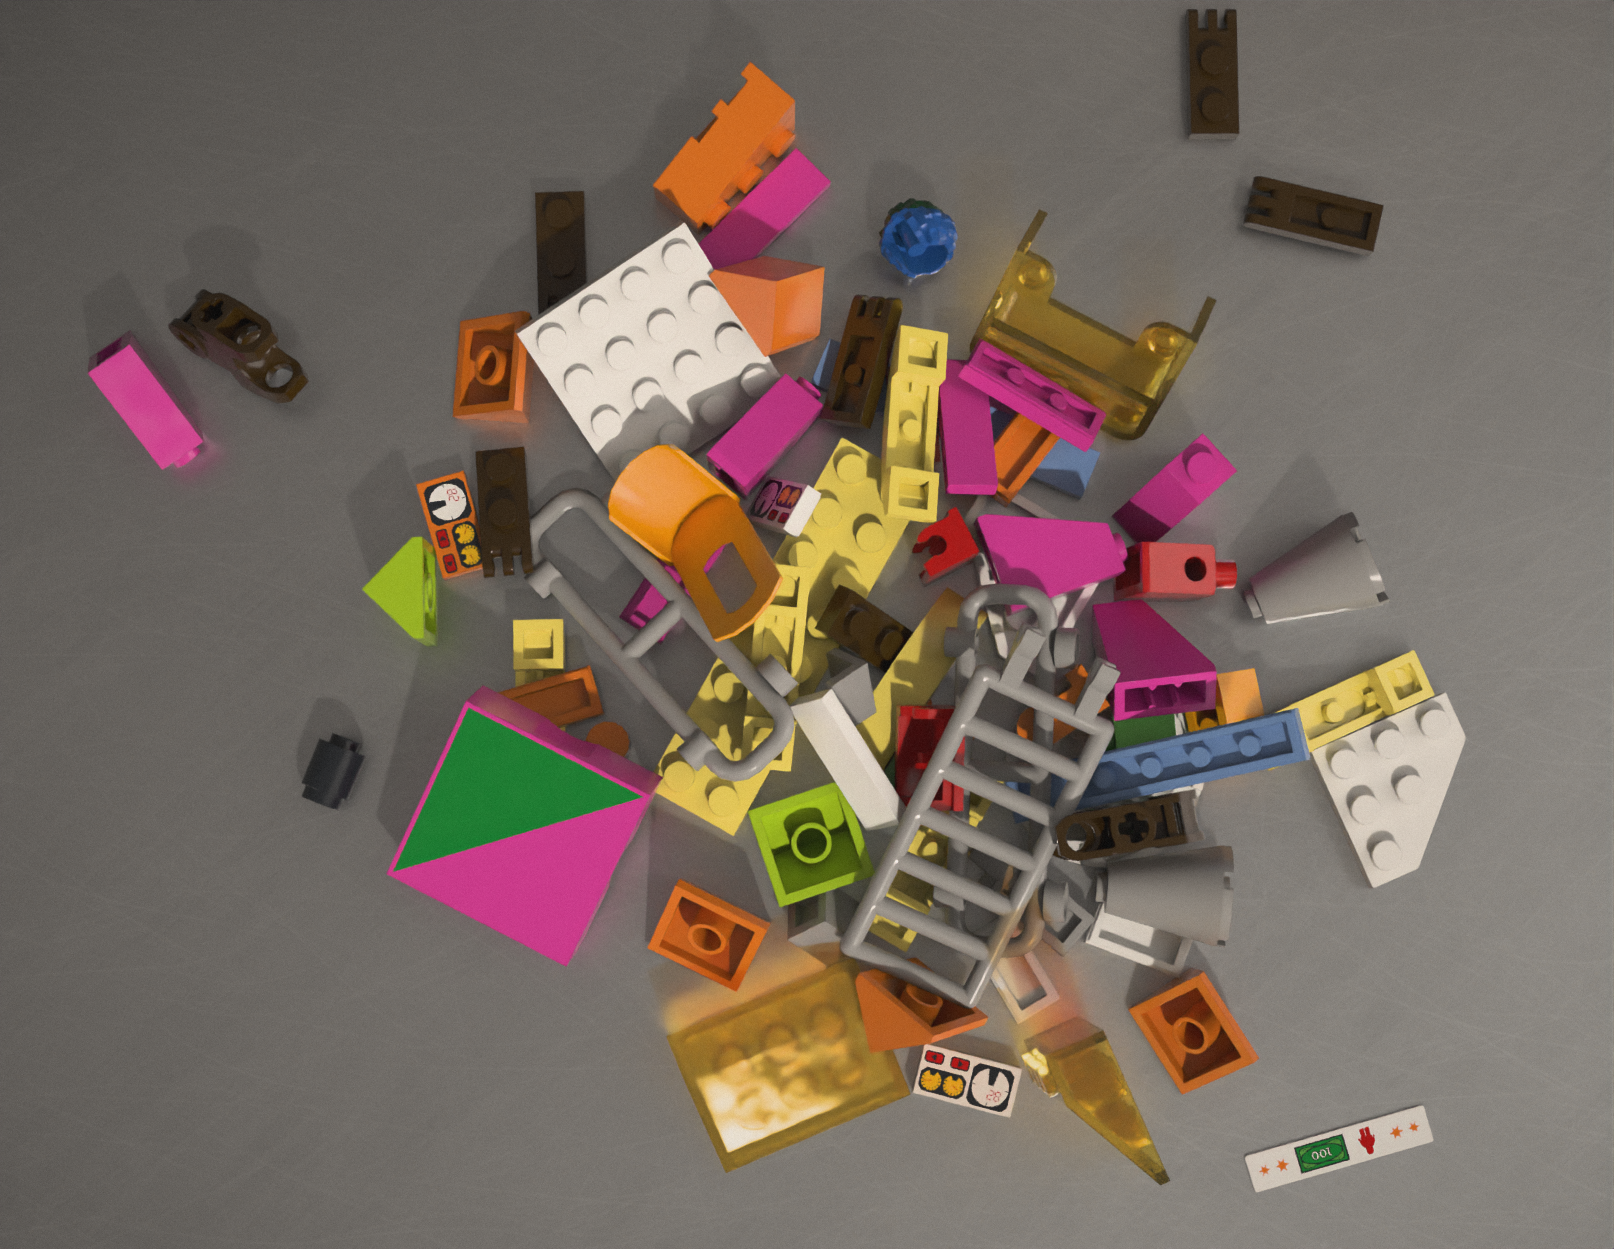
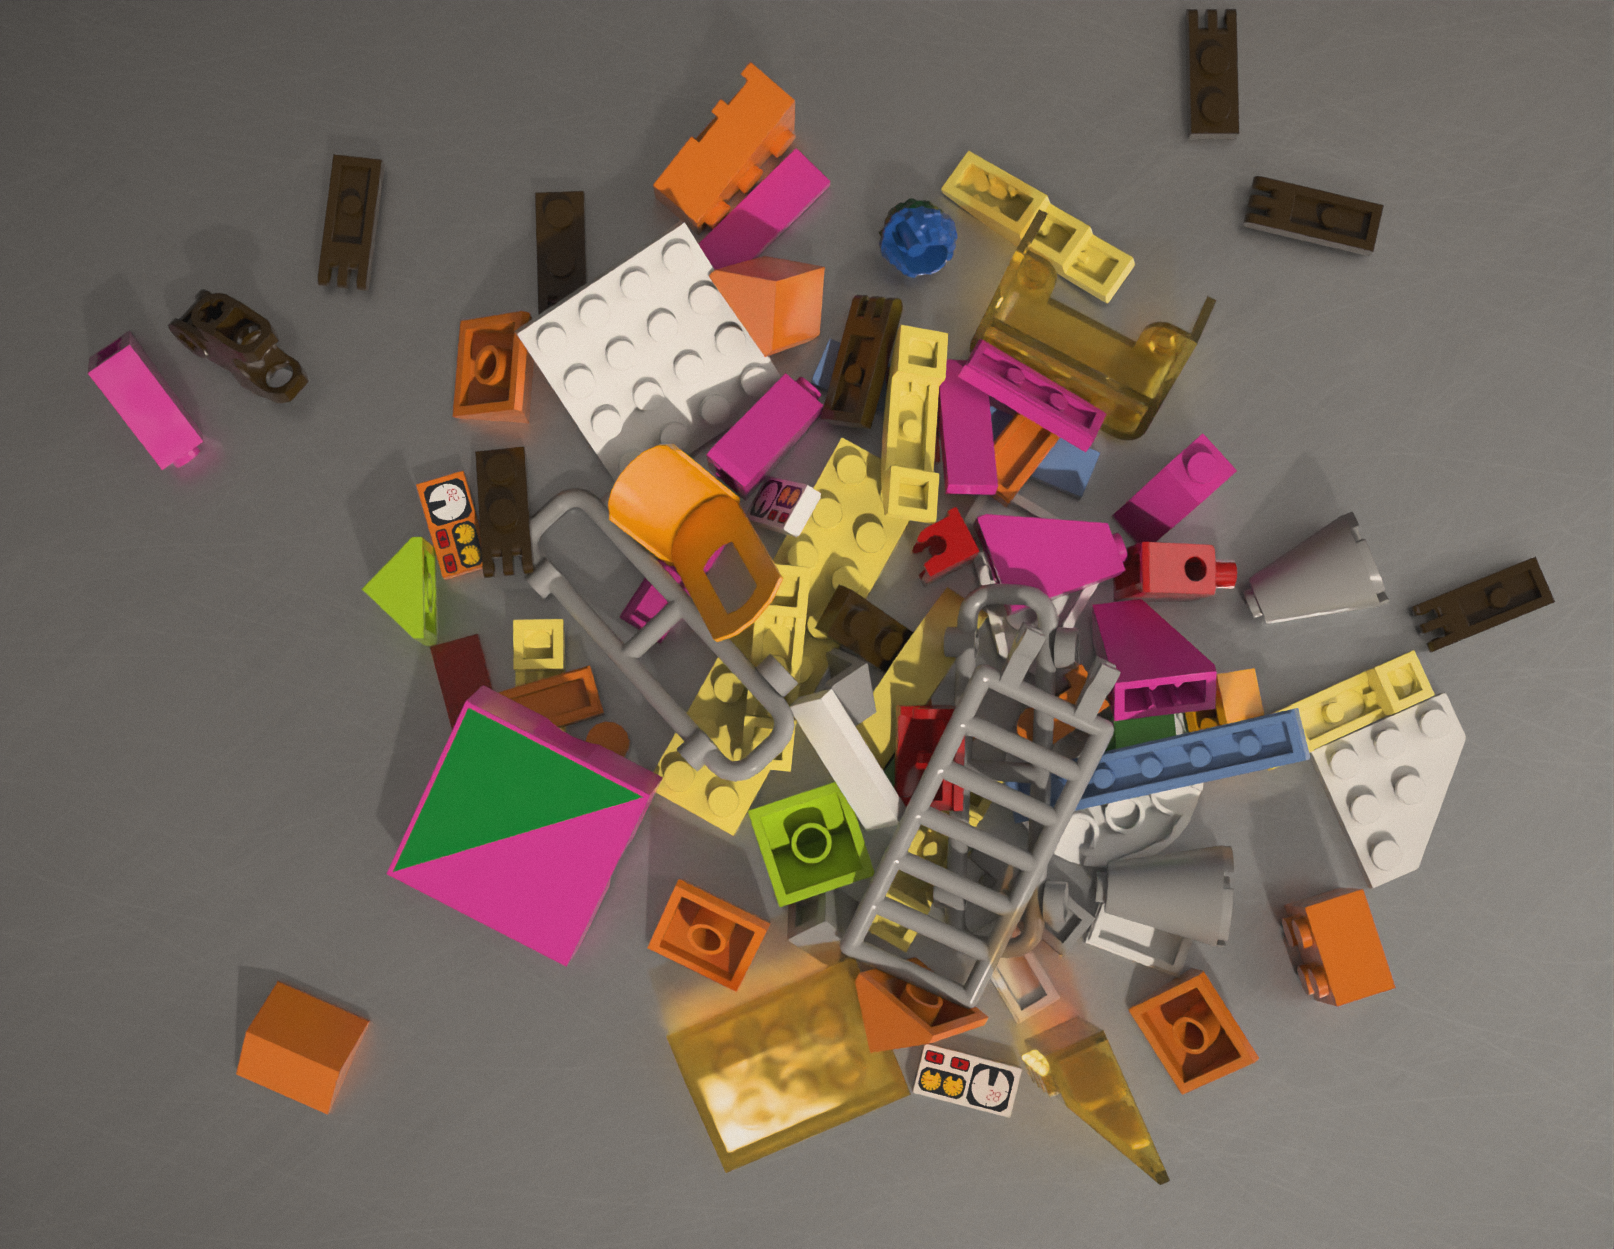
black brick [301,733,366,811] -> none
dark brown piece [1052,789,1205,861] -> none
white sticker [1245,1105,1434,1192] -> none
none -> orange slope [236,981,370,1115]
none -> dark brown hinge [318,154,385,291]
none -> clear red tile [430,634,495,730]
none -> light yellow slope [941,150,1135,304]
none -> orange brick [1282,887,1396,1007]
none -> dark brown hinge [1411,556,1555,653]

